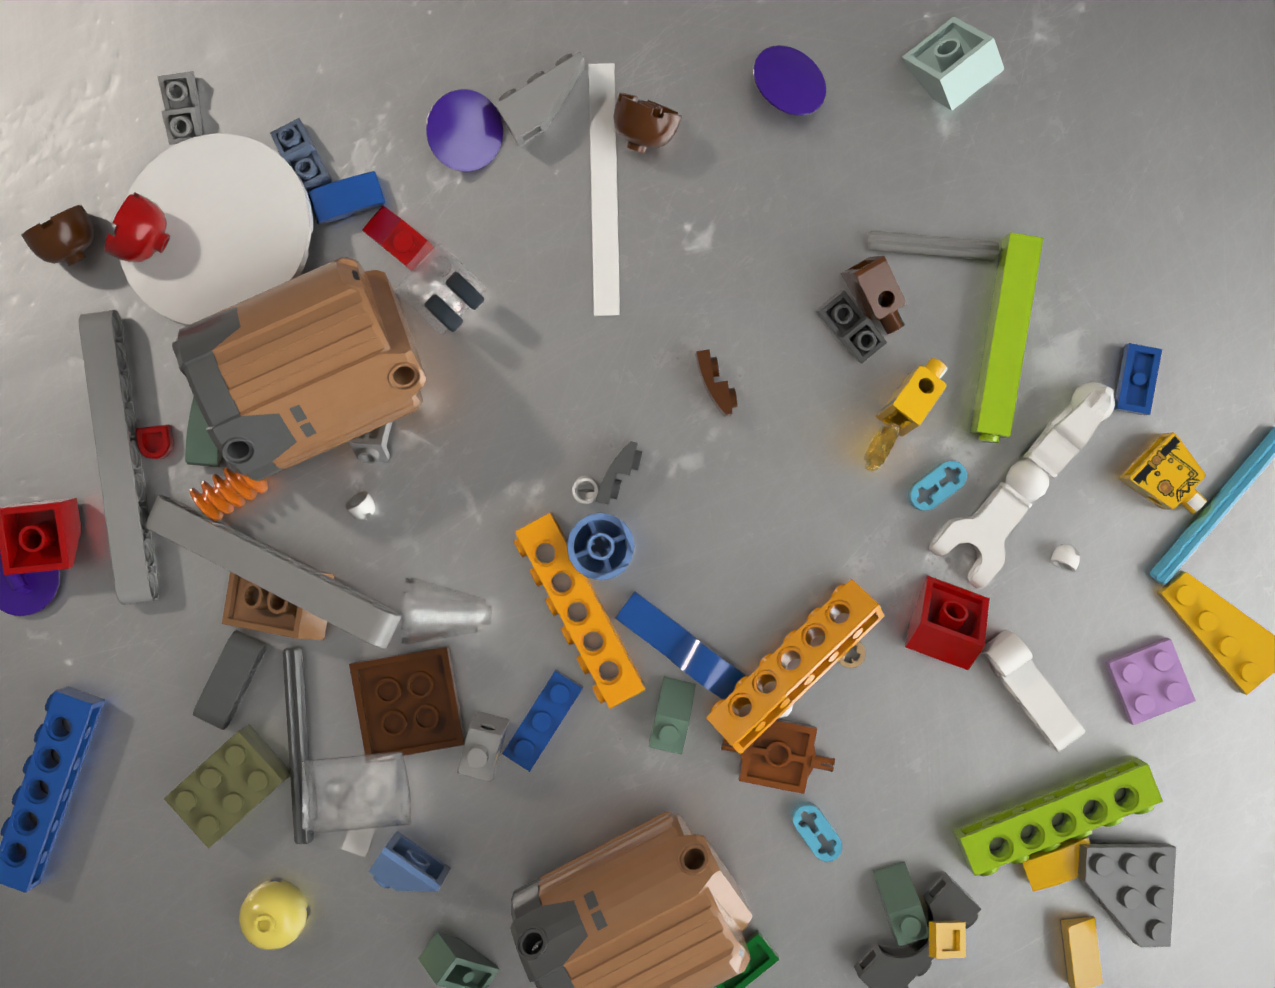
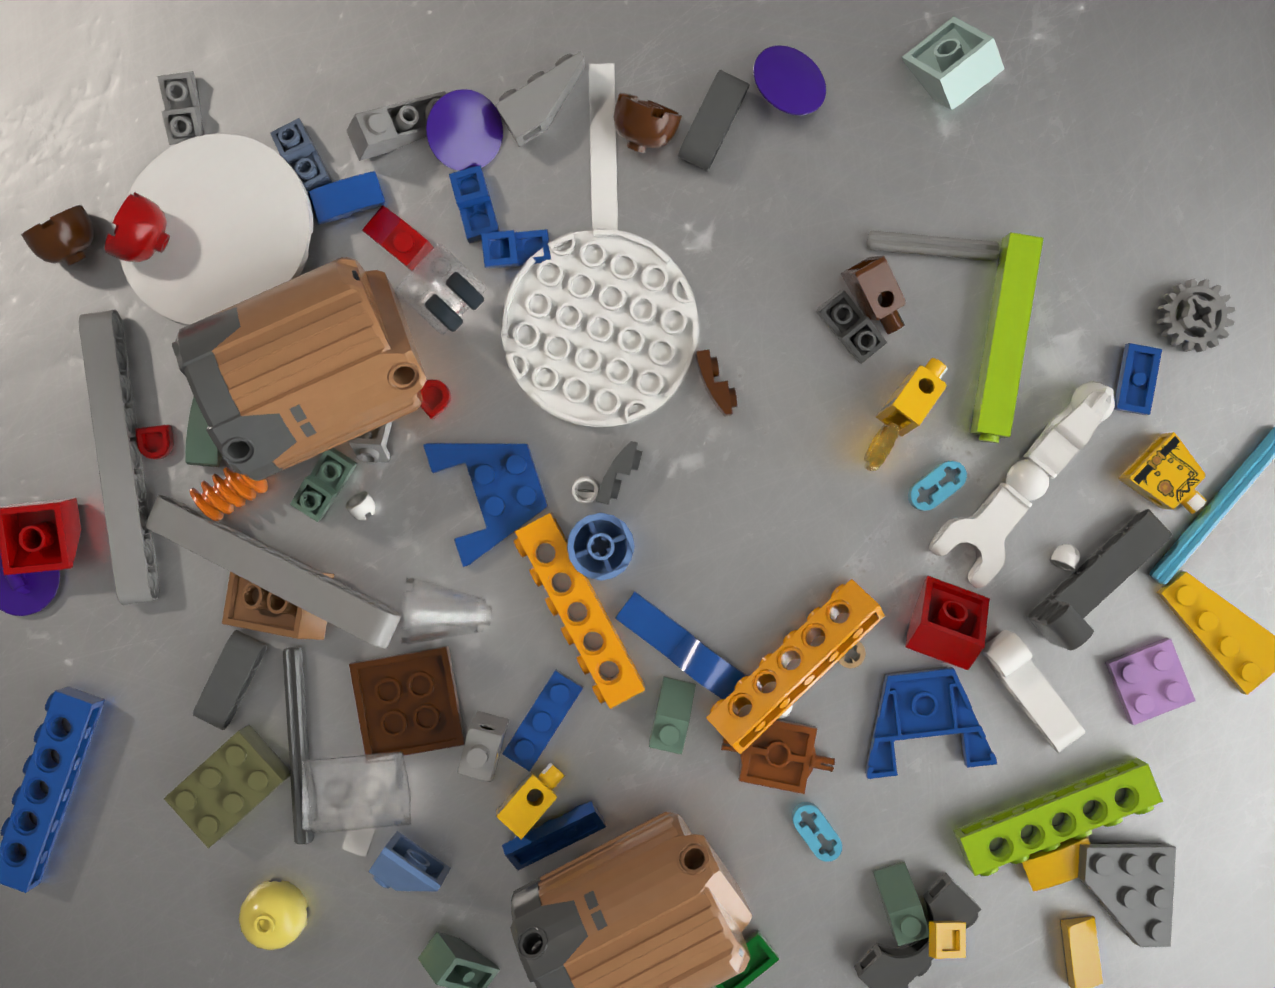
none -> sand green slope [290,448,358,522]
none -> light grey slope [346,91,446,161]
none -> red tile [420,379,451,420]
none -> blue wing [423,443,548,567]
none -> blue slope [449,165,500,244]
none -> blue slope [481,229,551,268]
none -> yellow torso [496,762,565,839]
none -> white tile [501,228,699,427]
none -> blue plate [502,801,606,871]
none -> dark grey beam [678,70,750,171]
none -> blue wing [865,667,997,779]
none -> dark grey beam [1027,509,1172,651]
none -> light grey gear [1157,279,1235,352]

